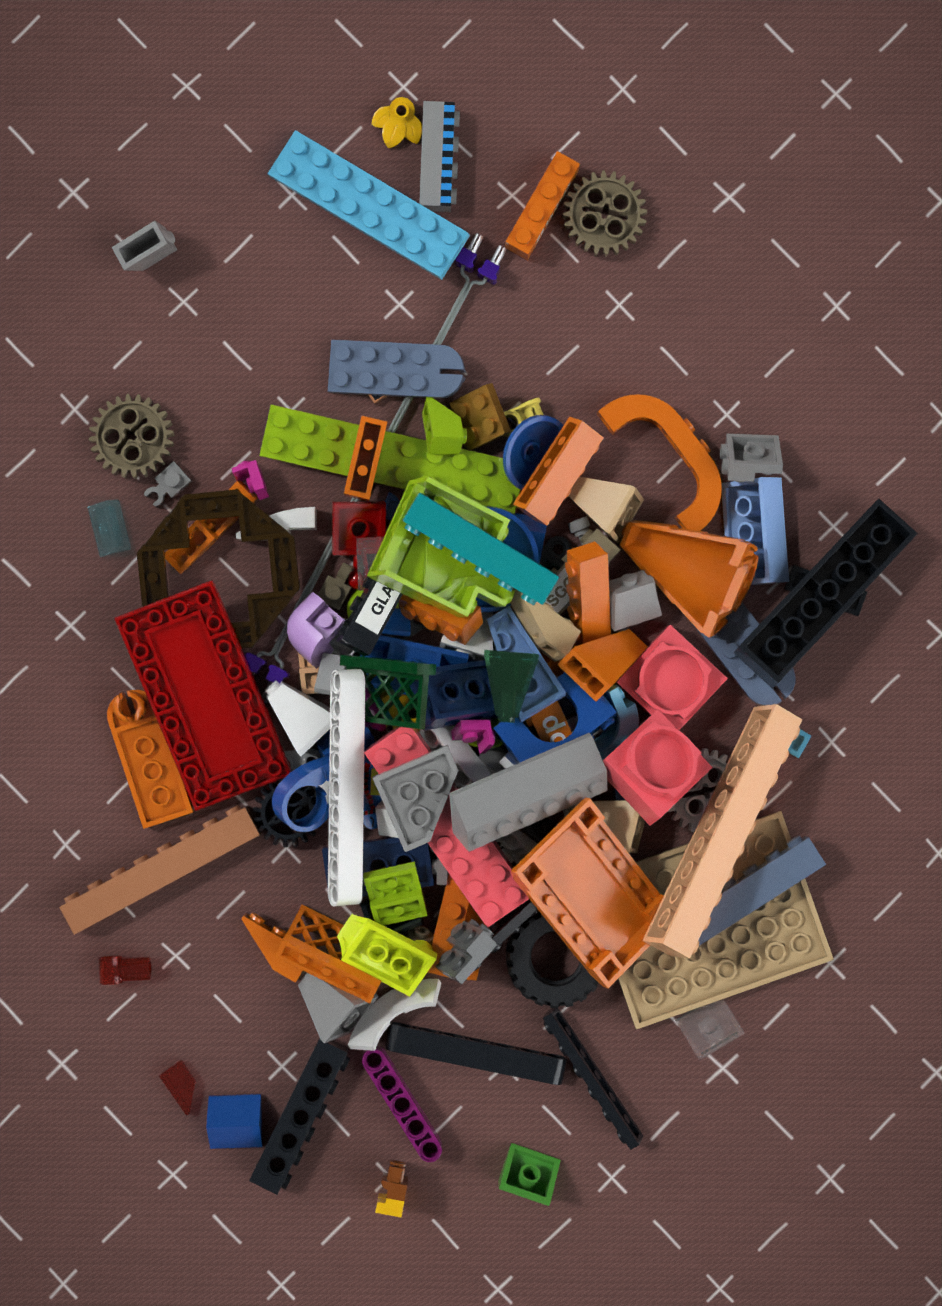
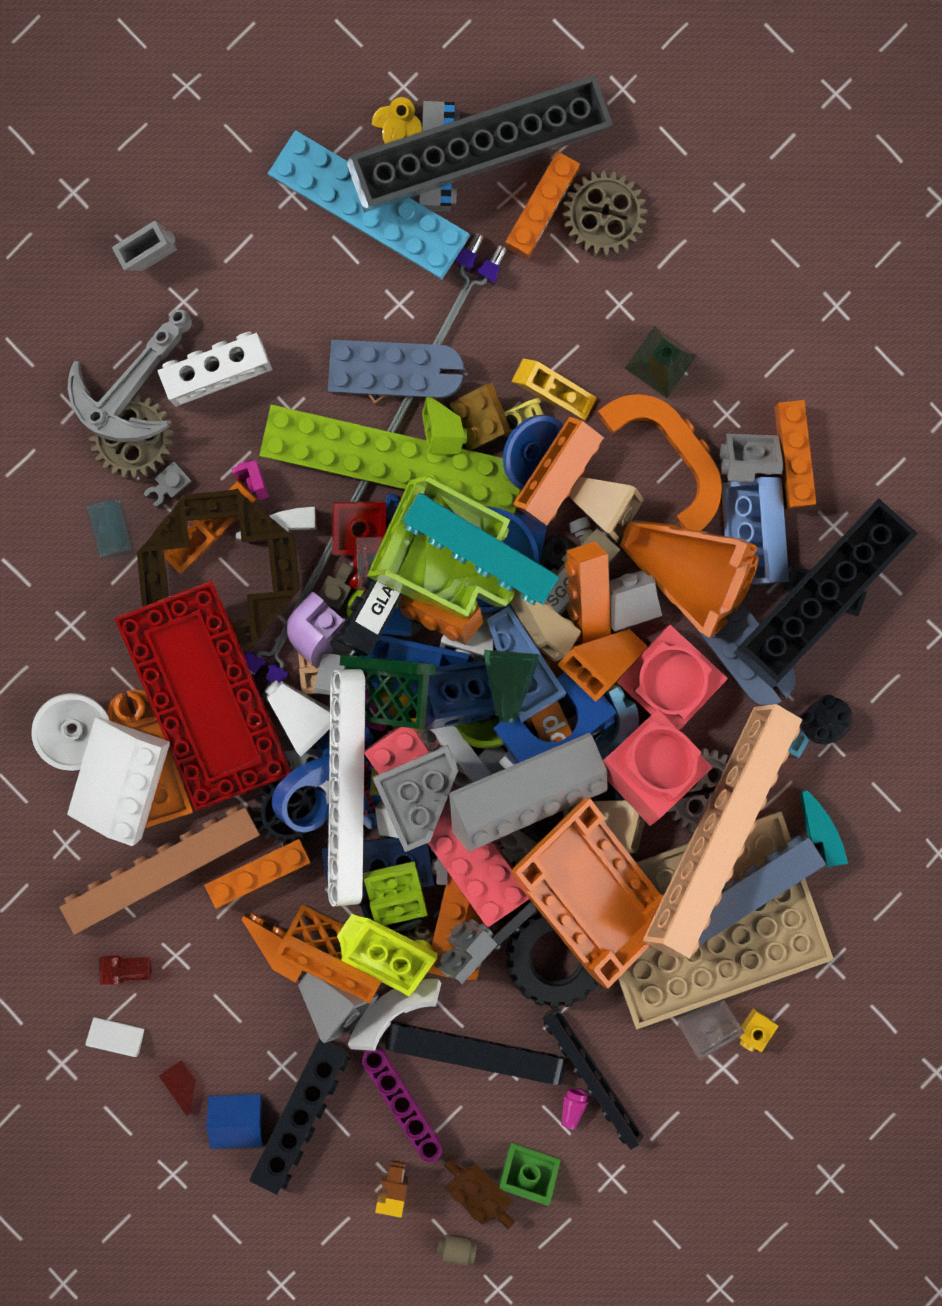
orange brick [344,416,387,501] -> none
dark pink bracket [451,720,495,754] -> none
none -> white dish [32,693,110,771]
none -> light grey piece [67,310,192,442]
none -> white slope [67,717,170,846]
none -> white slope [85,1017,145,1057]
none -> white brick [157,332,272,407]
none -> orange brick [204,838,313,909]
none -> dark grey brick [346,75,613,213]
none -> dark tan brick [437,1234,477,1266]
none -> reddish brown plate [444,1158,515,1229]
none -> yellow slope [511,359,597,420]
none -> dark pink cone [561,1088,589,1129]
none -> slope [624,326,697,398]
none -> yellow brick [736,1008,778,1053]
none -> orange brick [774,400,816,510]
none -> teal slope [799,790,848,867]
none -> black plate [800,694,853,745]

